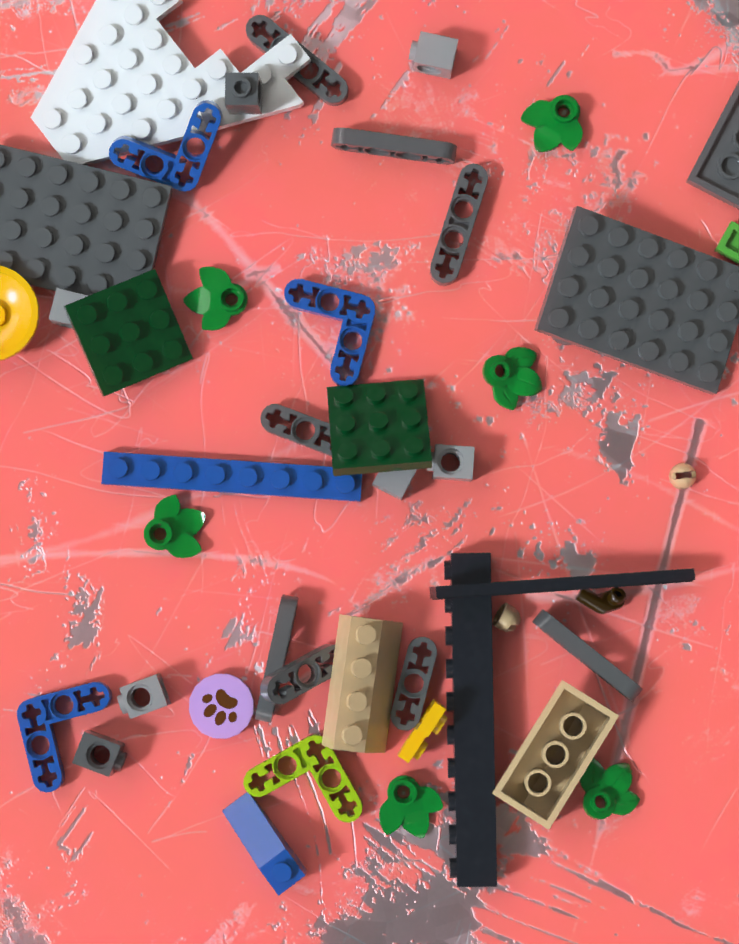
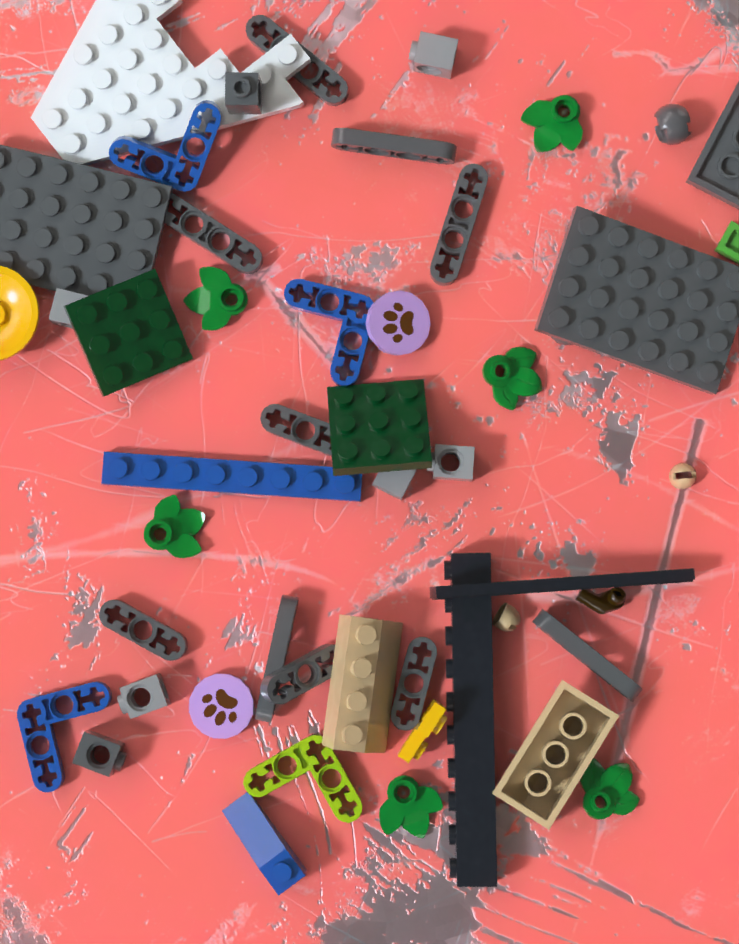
none -> dark grey beam [99,600,187,661]
none -> dark grey beam [165,193,263,274]
none -> lavender tile [366,290,431,356]
none -> dark grey piece [654,104,691,145]

